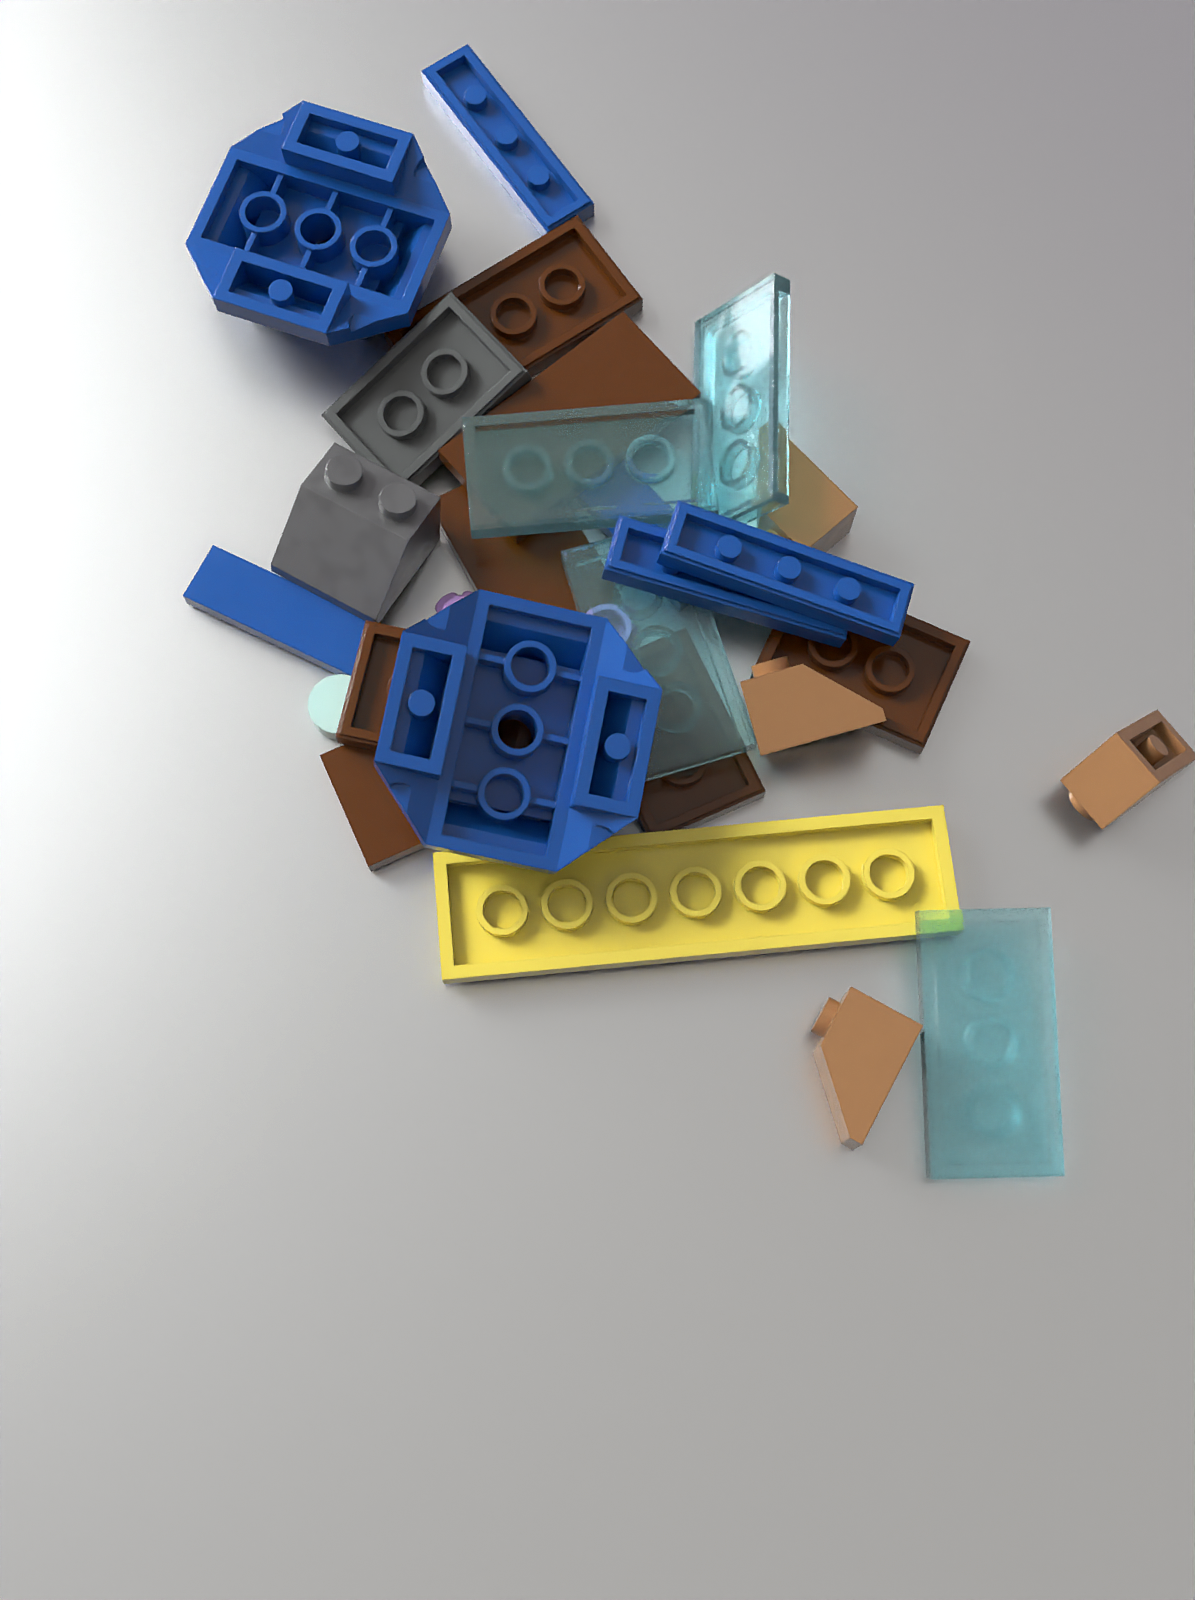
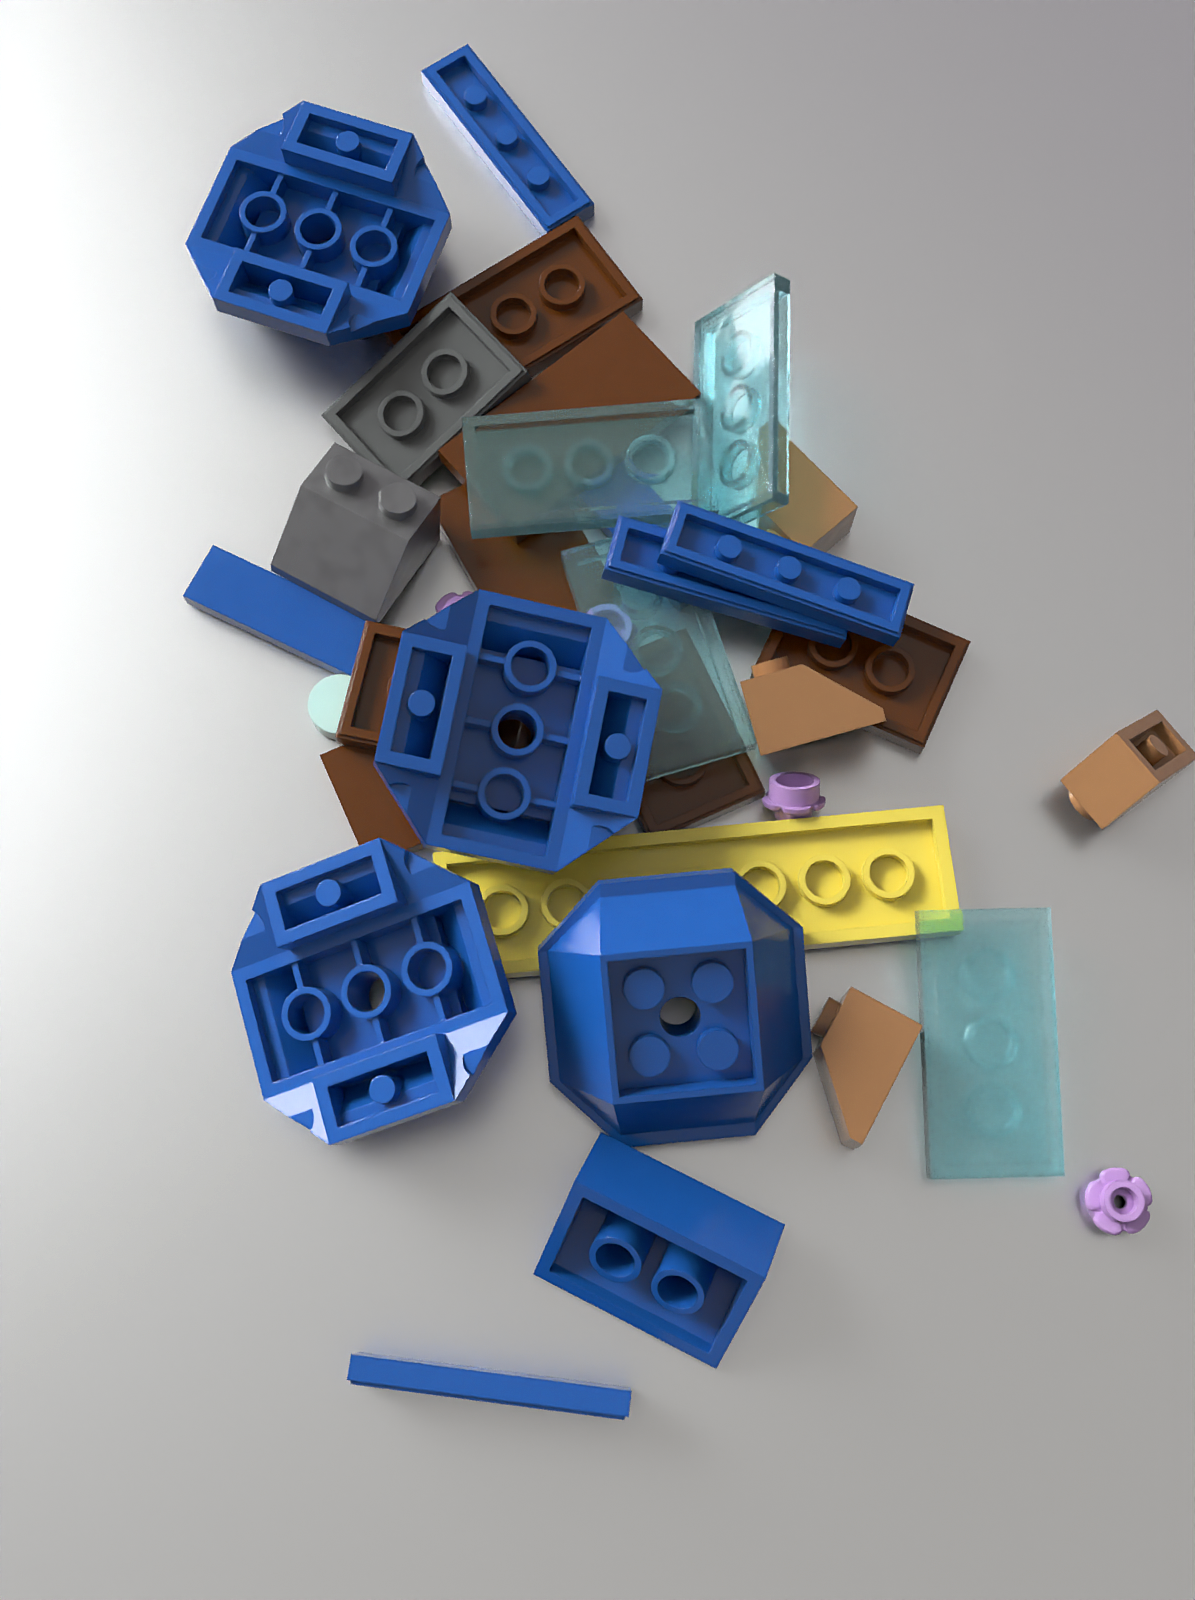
none -> blue piece [231,838,517,1145]
none -> blue tile [347,1352,632,1420]
none -> blue slope [533,1132,785,1369]
none -> blue piece [538,868,813,1147]
none -> lavender plate [762,771,826,820]
none -> lavender plate [1085,1167,1152,1235]

